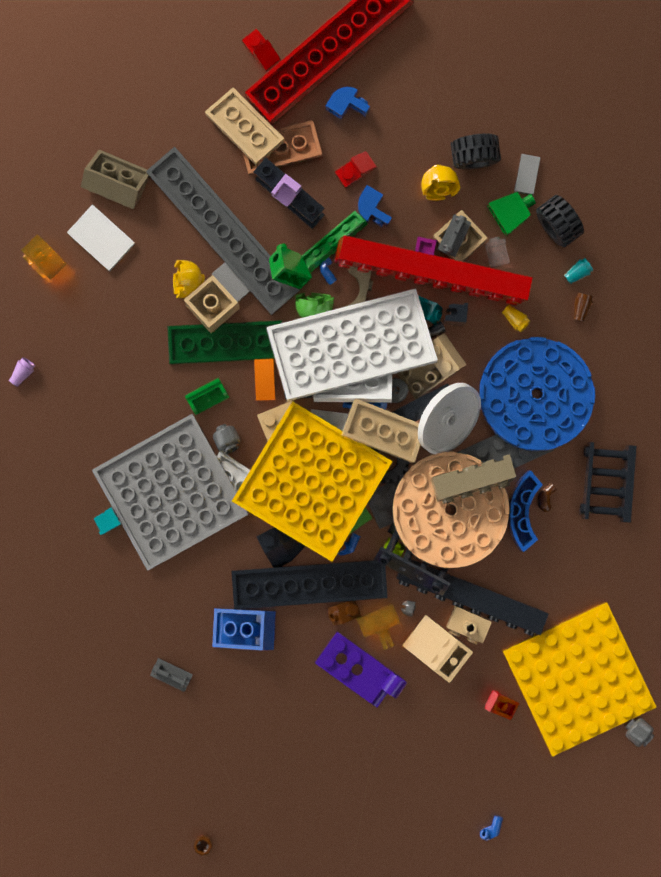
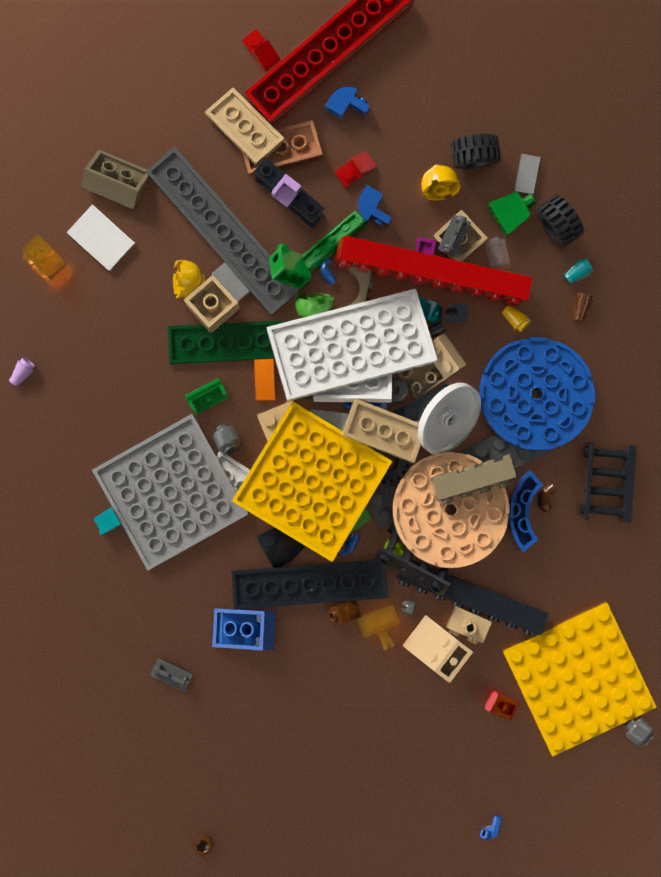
dark purple hinge [315,631,408,707] -> none

